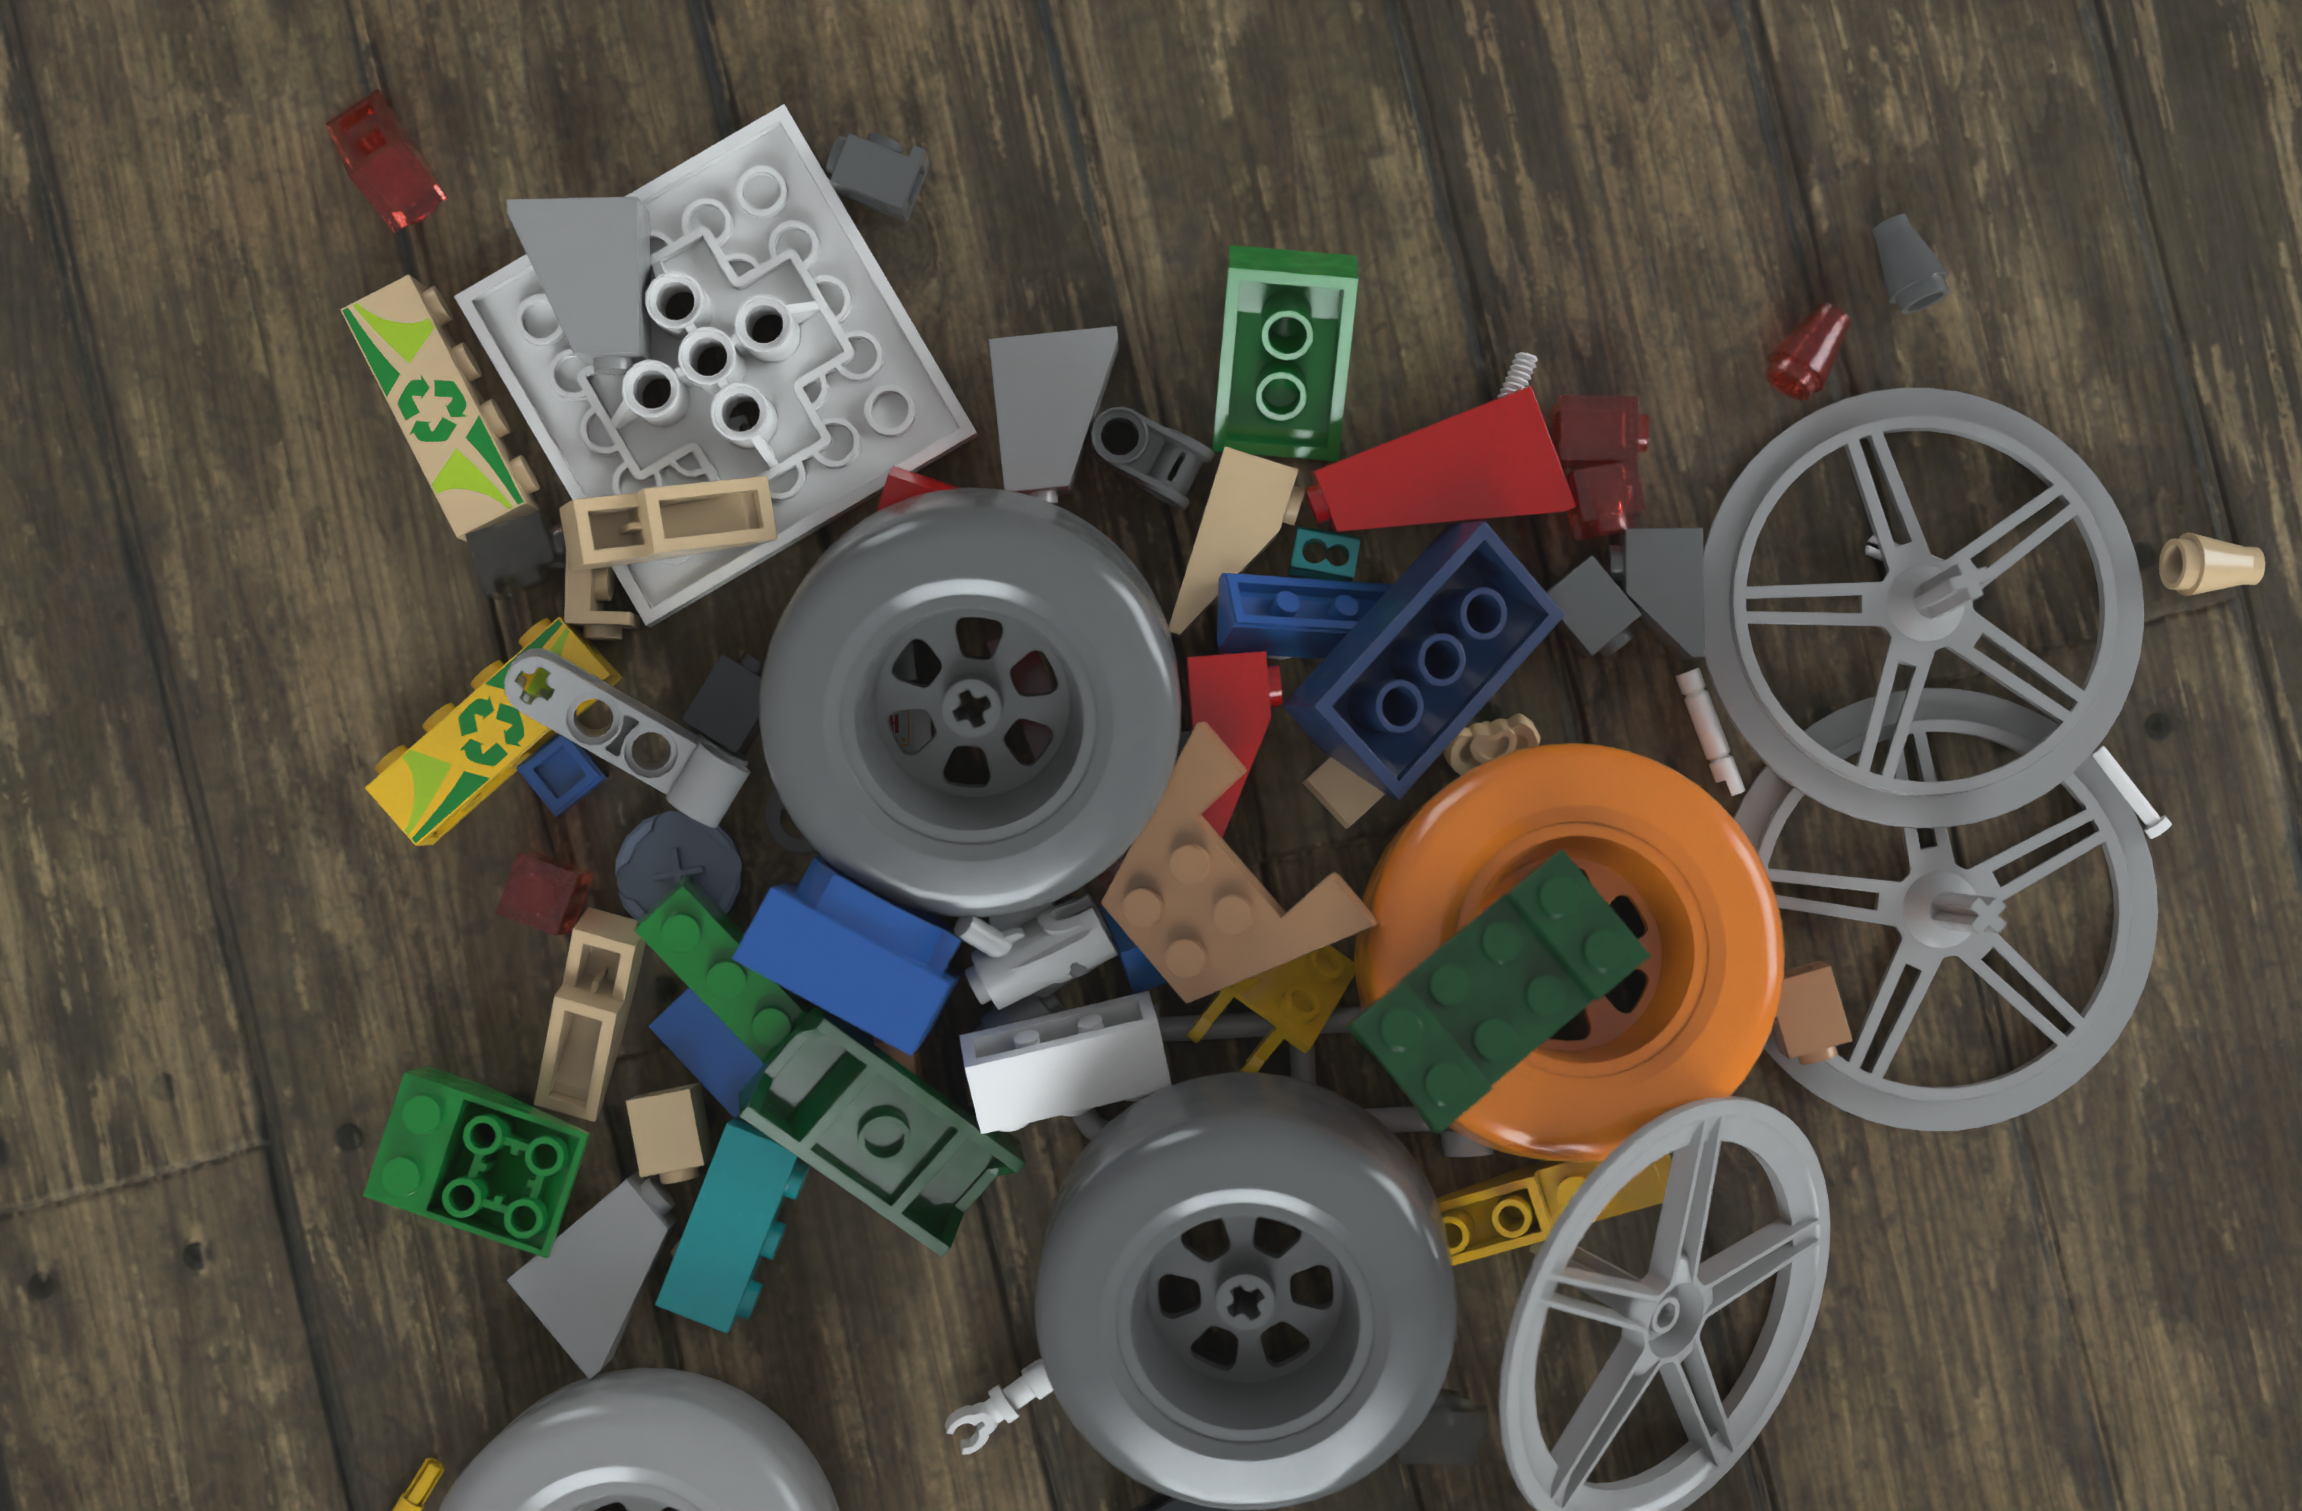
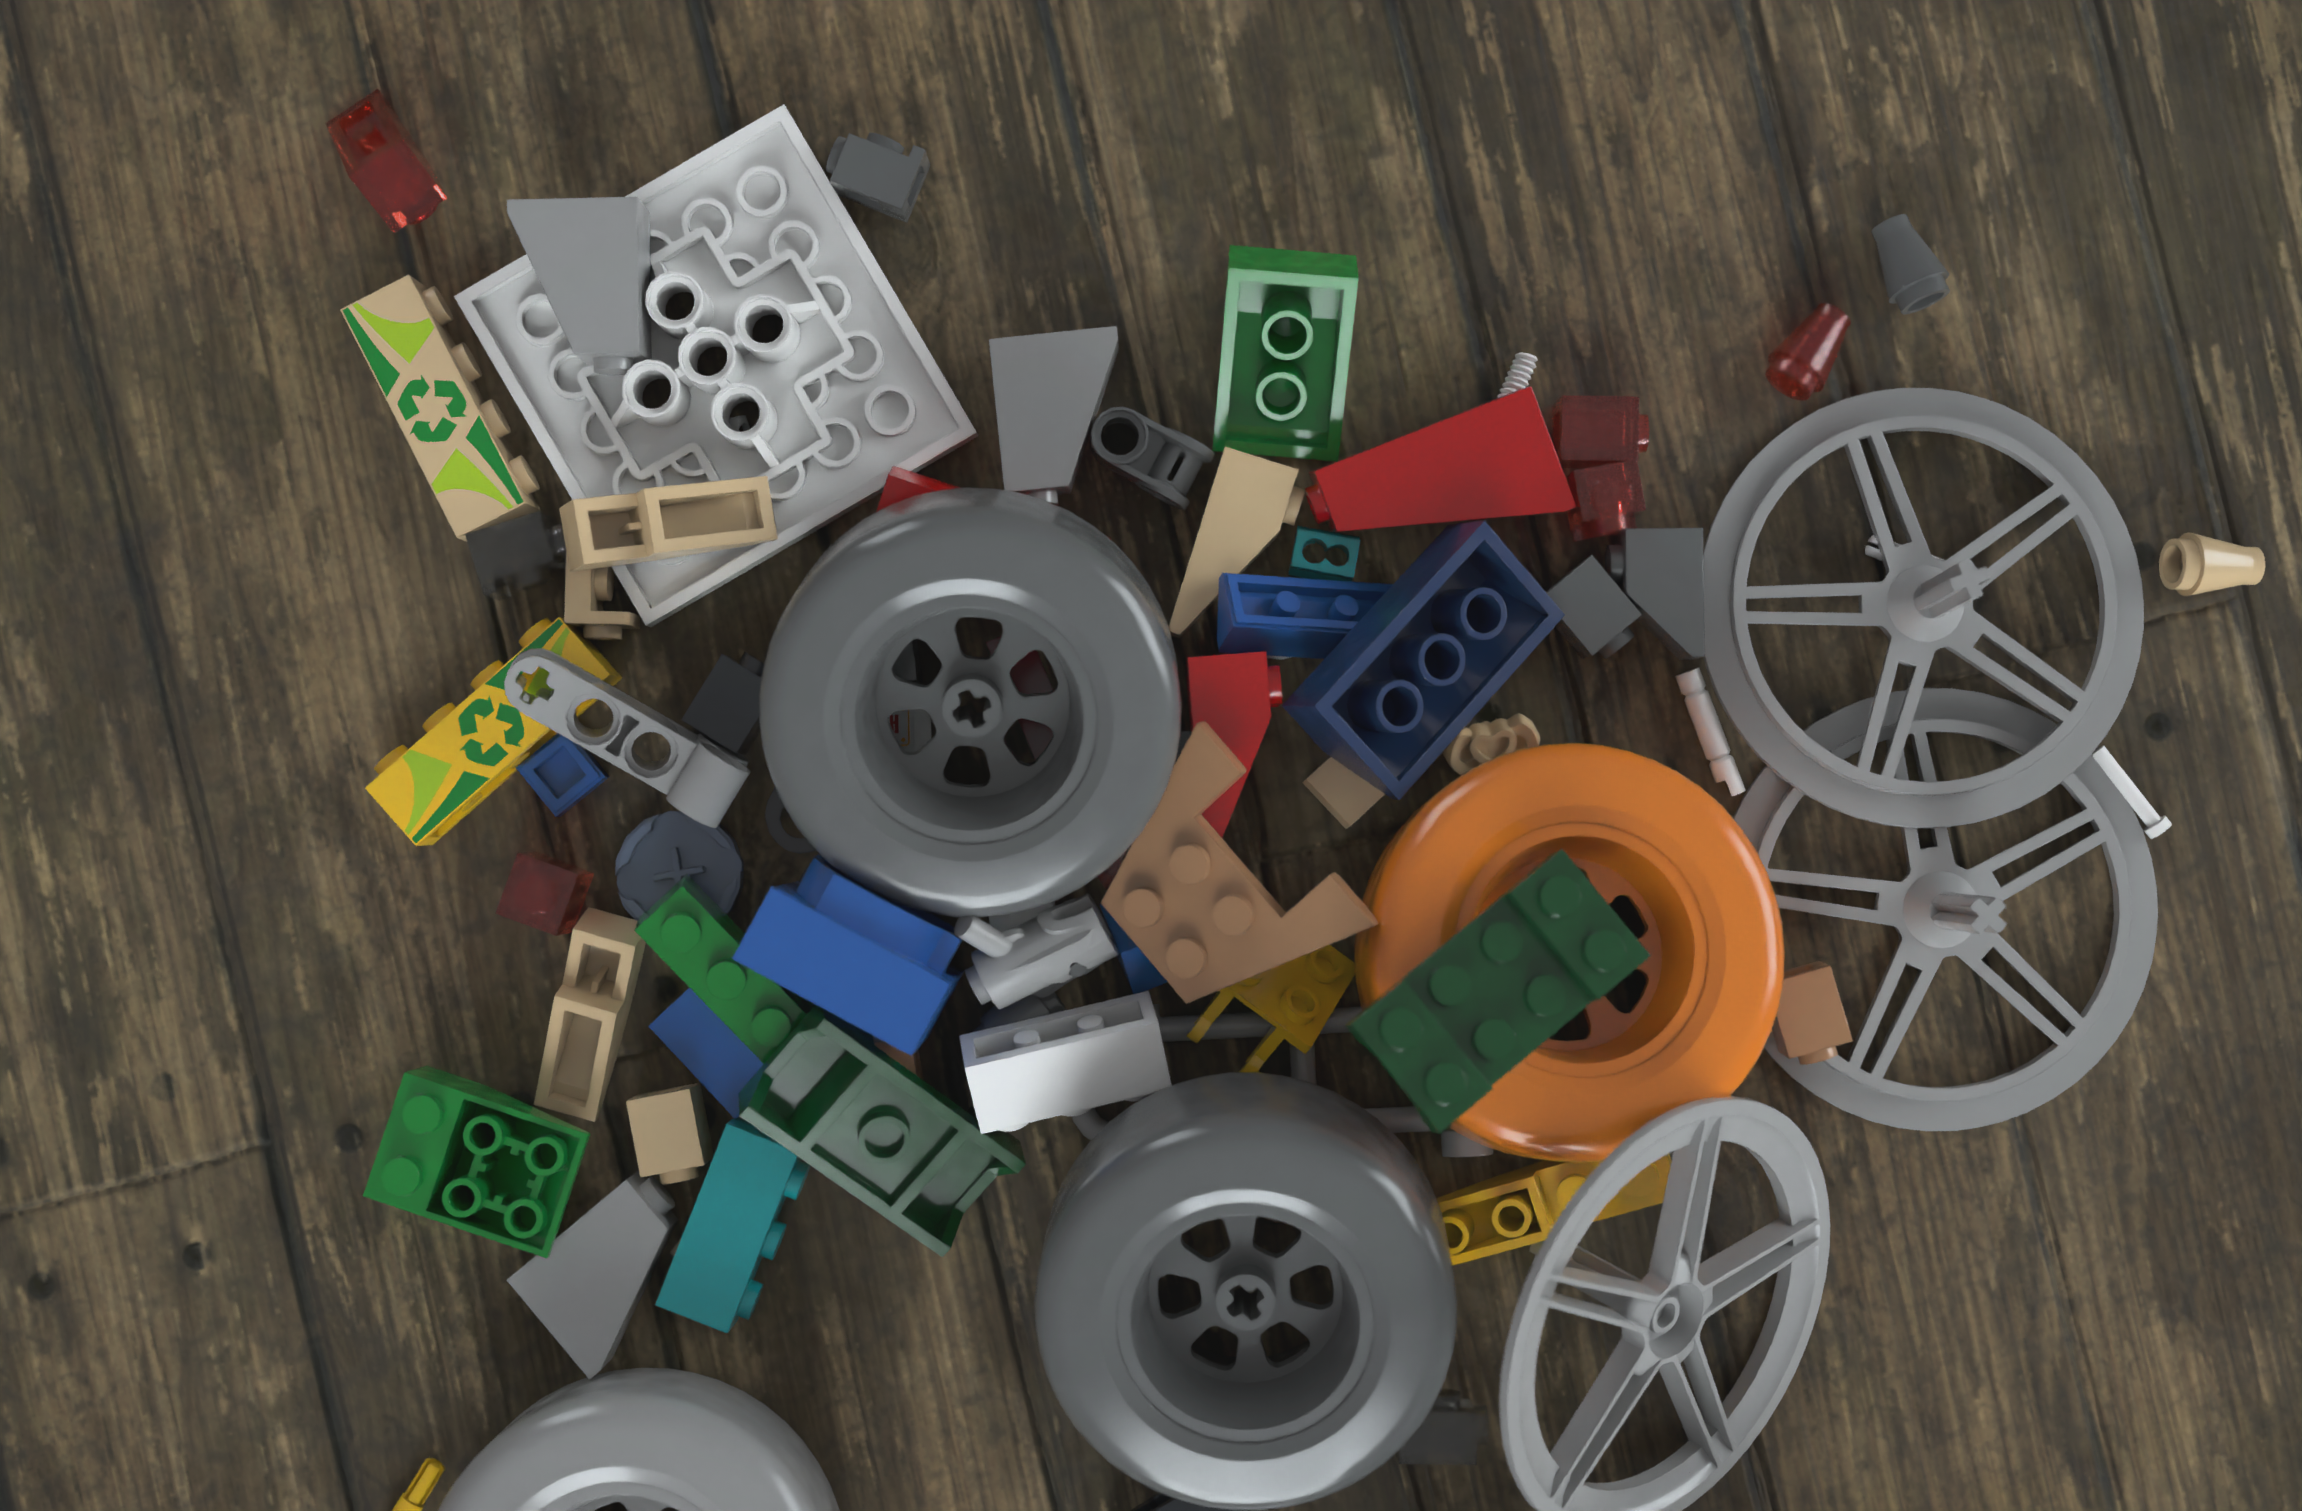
white piece [945,1359,1053,1455] -> none

